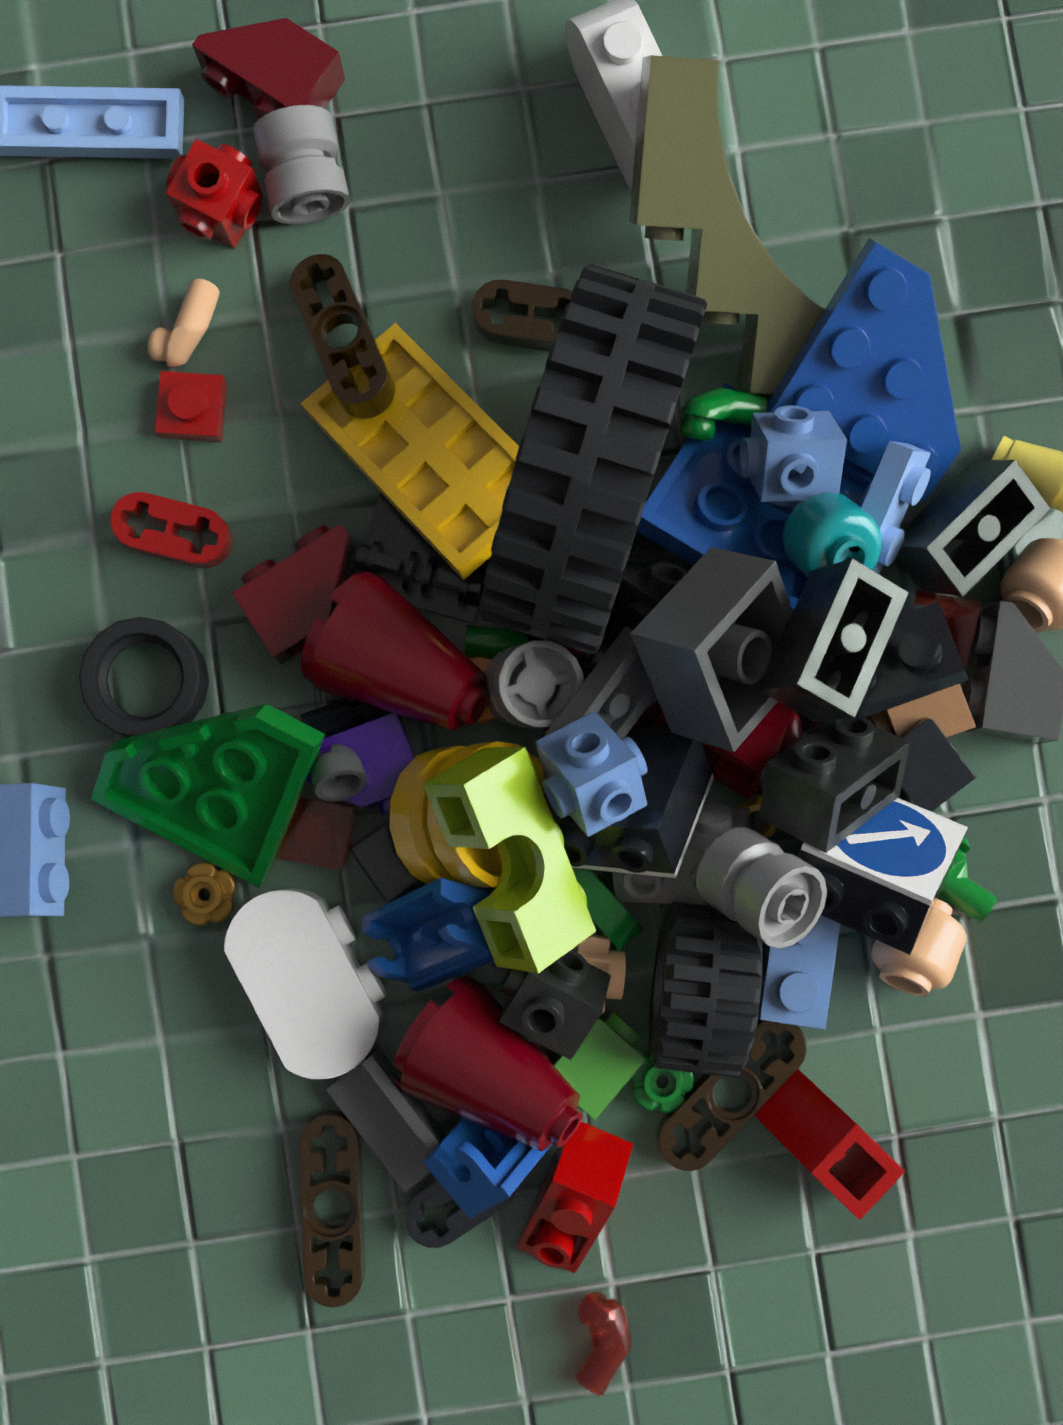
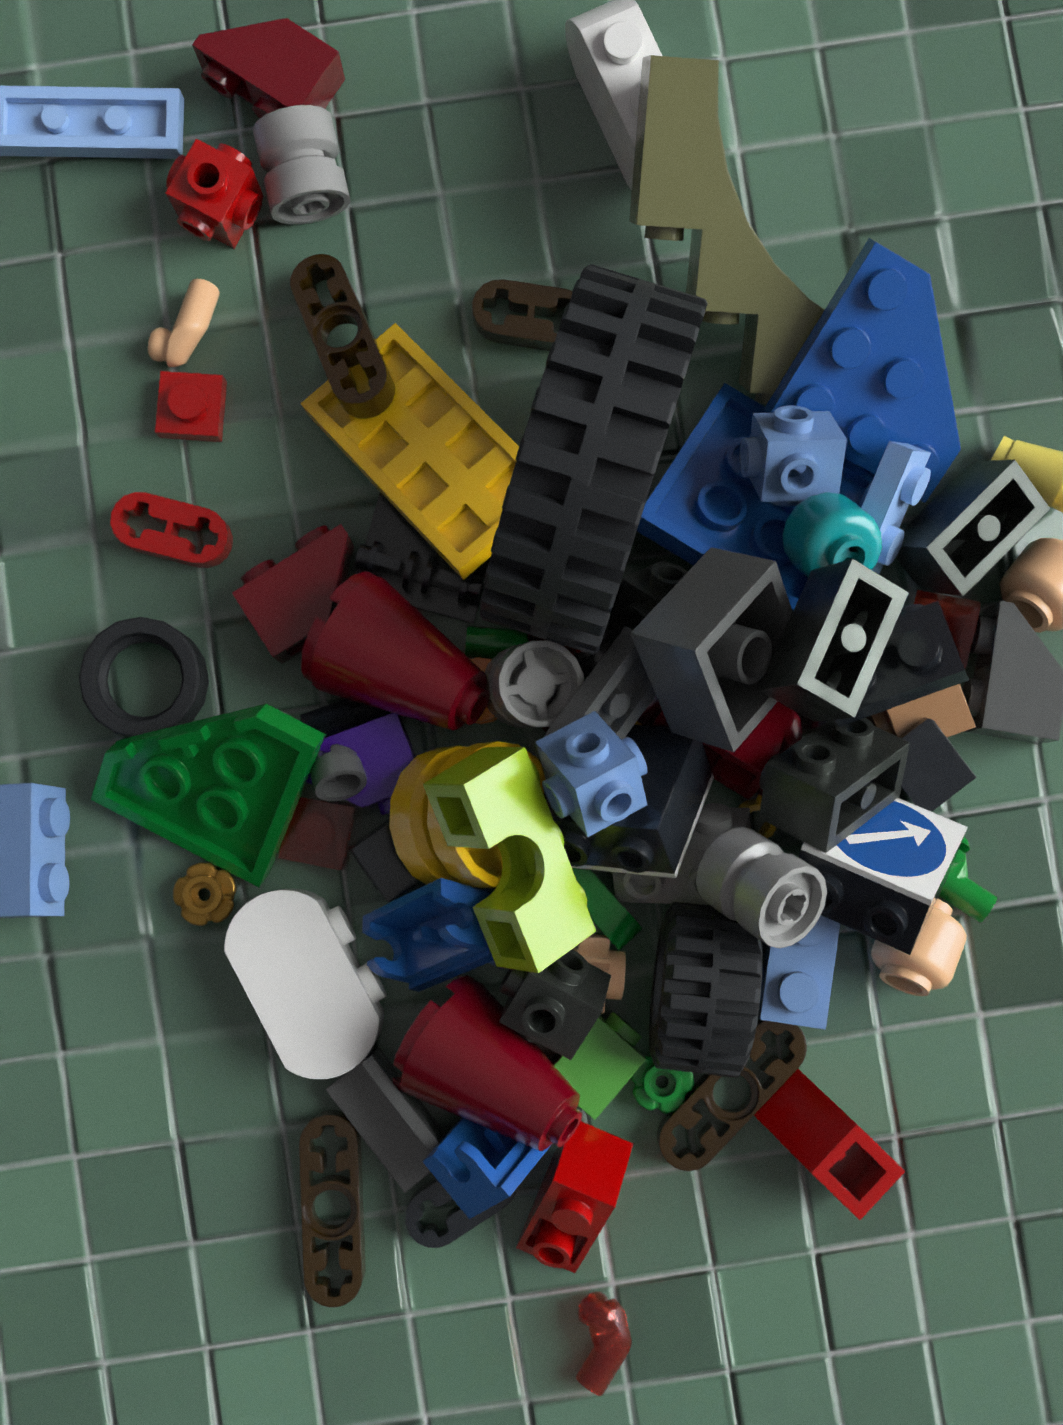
green arm [680,388,767,441] -> none

